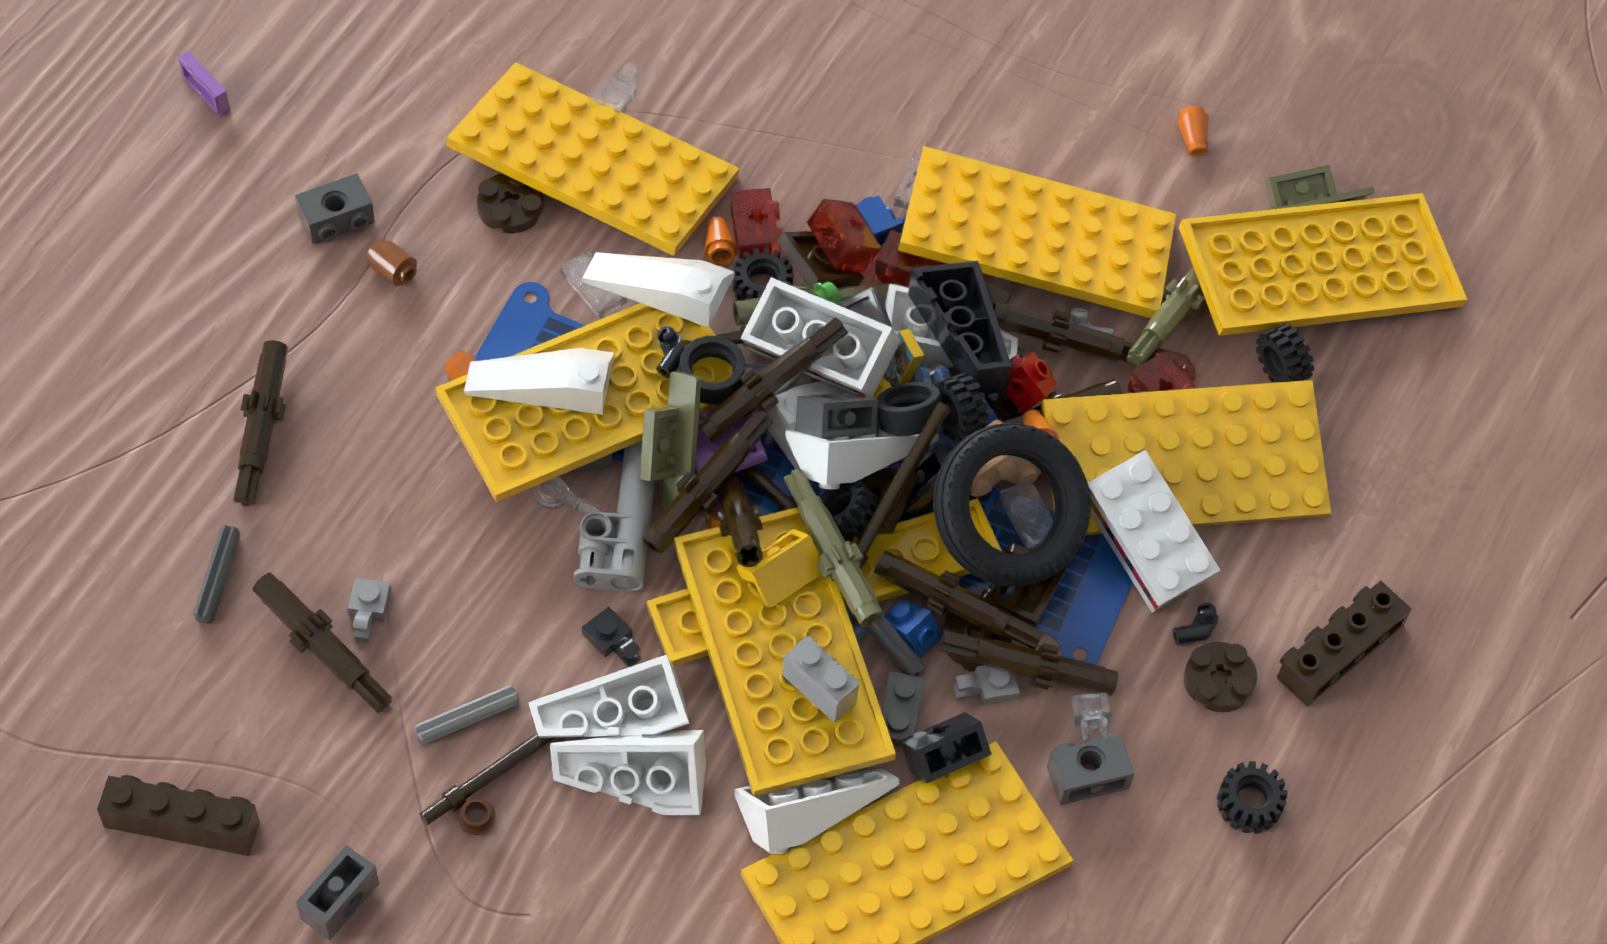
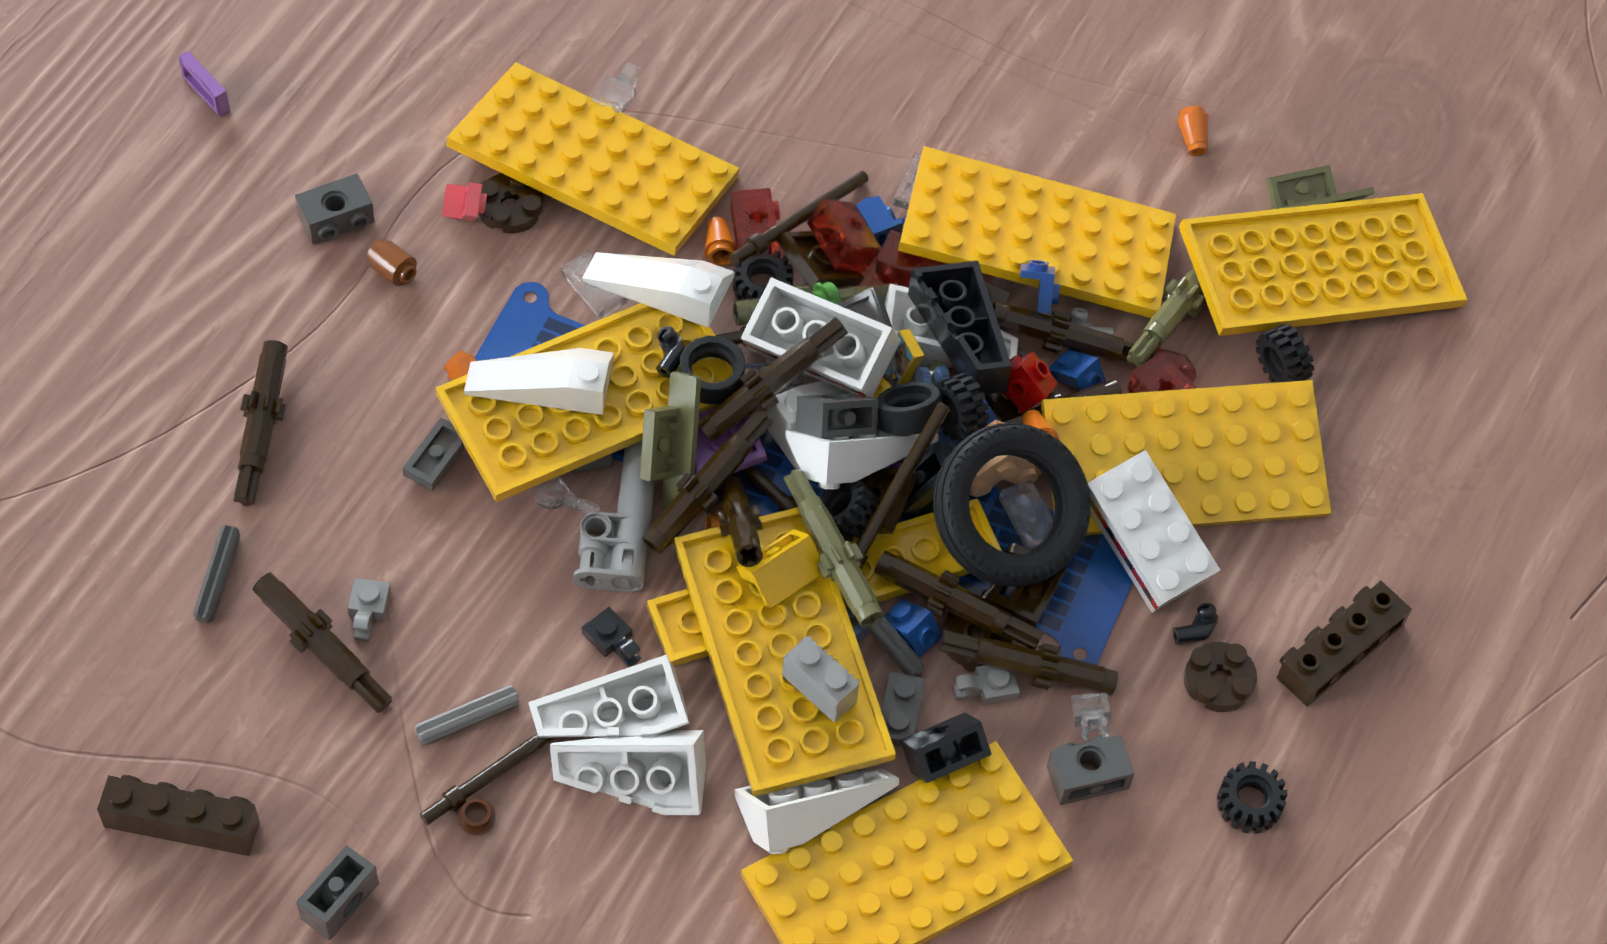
none -> dark grey plate [402,418,465,491]
none -> coral bracket [442,182,487,222]
none -> dark brown bar [729,171,868,265]
none -> blue bracket [1020,260,1060,314]
none -> blue bracket [1048,349,1106,392]

